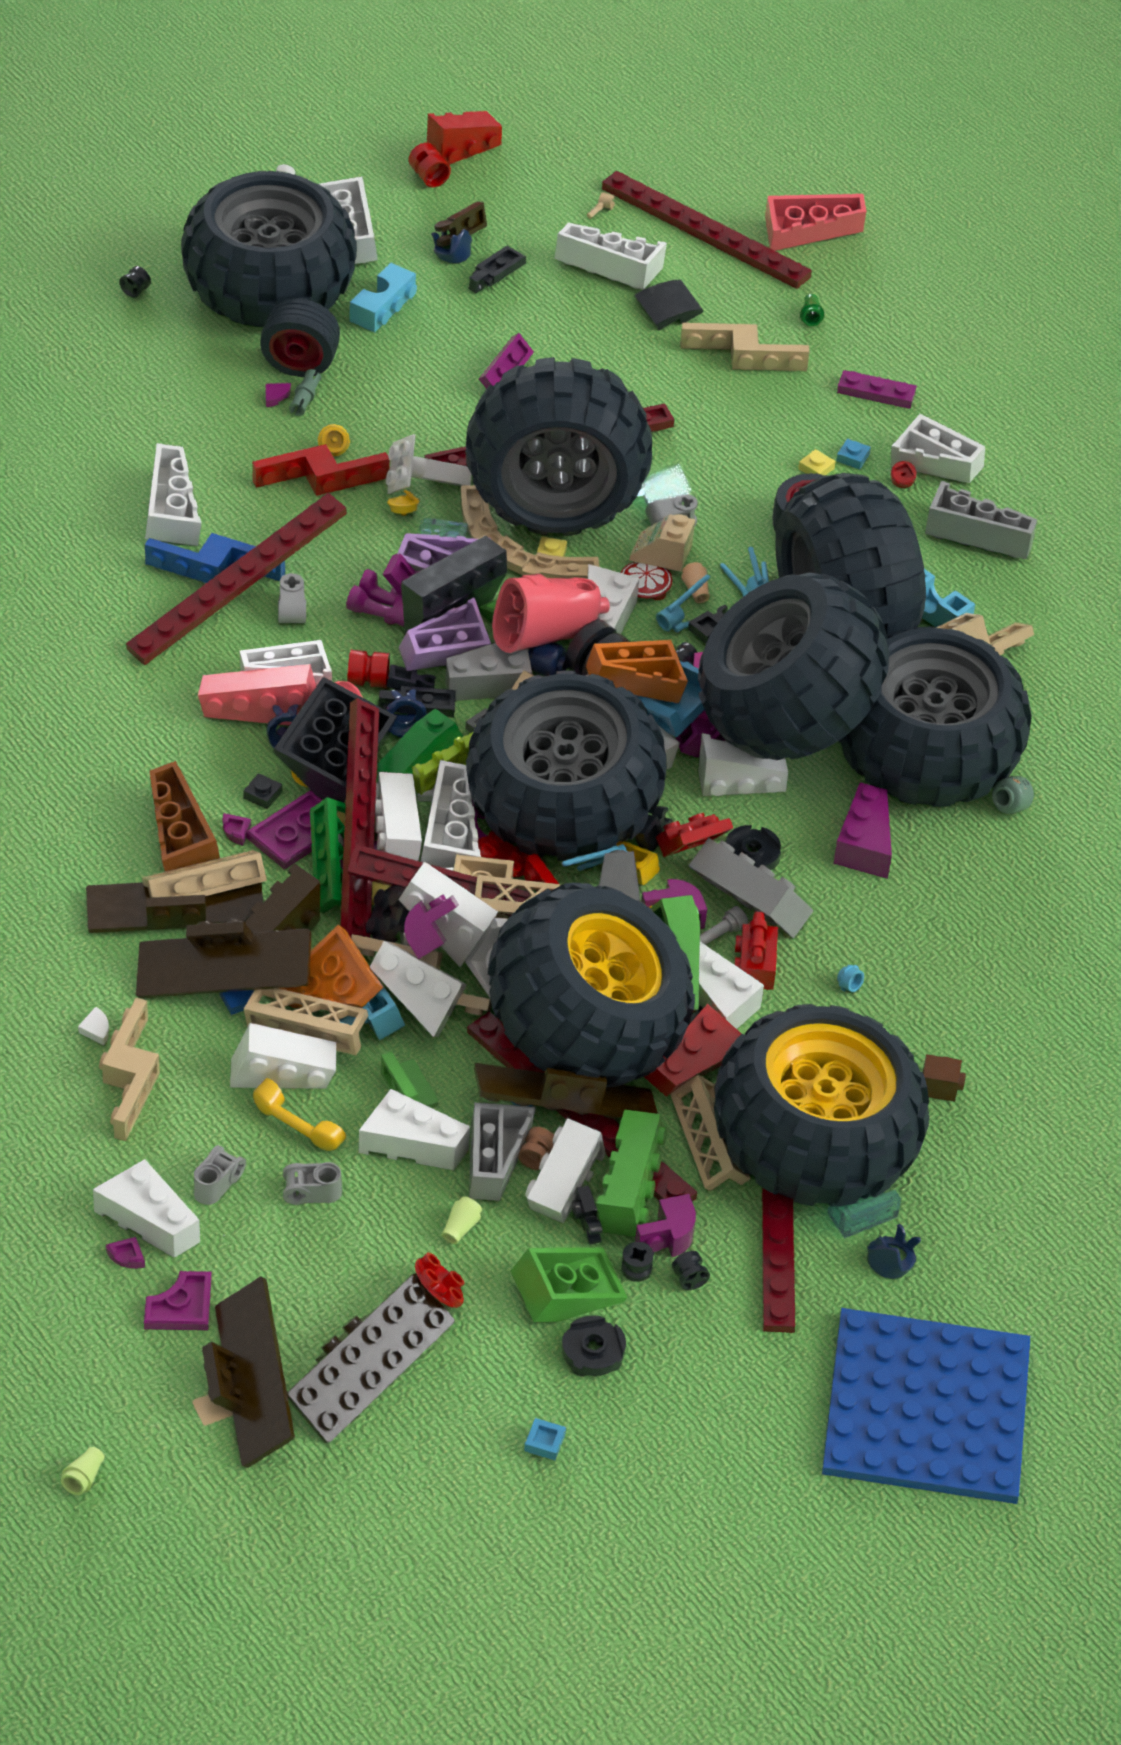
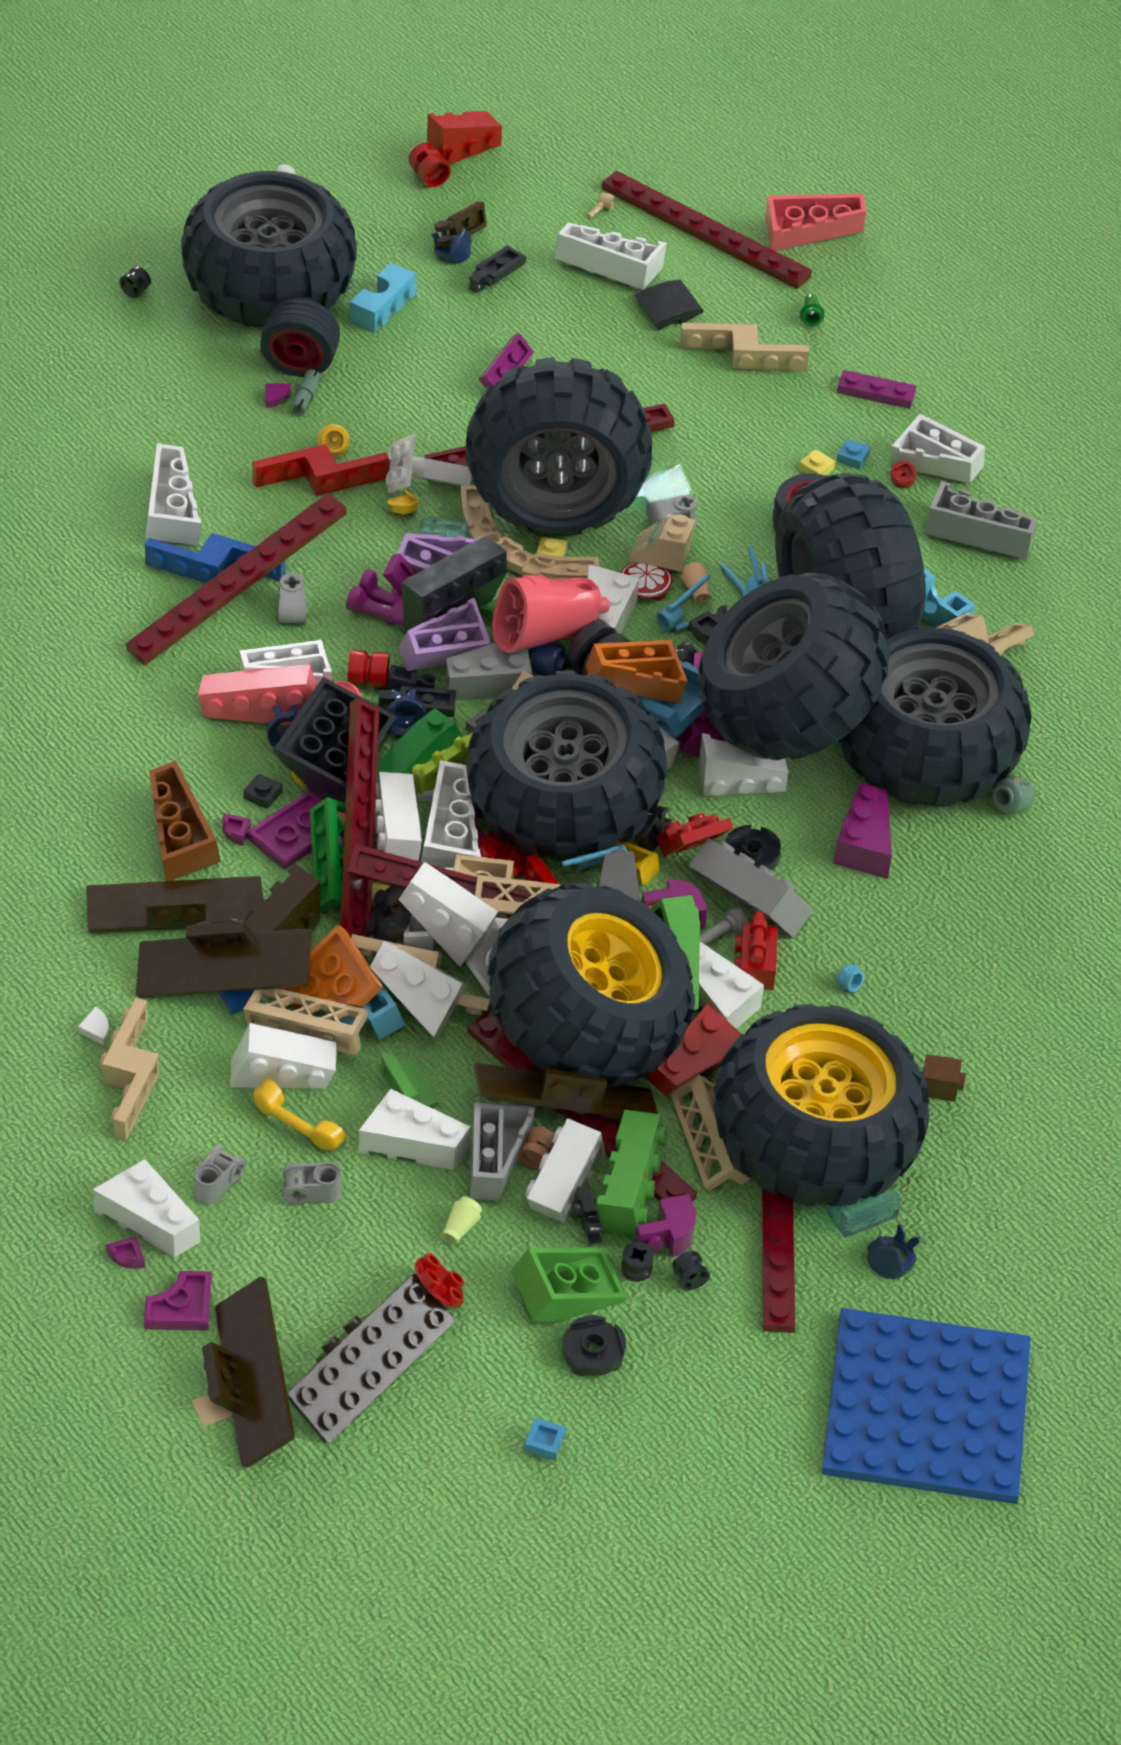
yellowish green cone [61,1447,104,1495] -> none
tan fence [142,850,267,898] -> none
white wedge [320,177,378,264] -> none
magenta brick [404,894,459,959] -> none

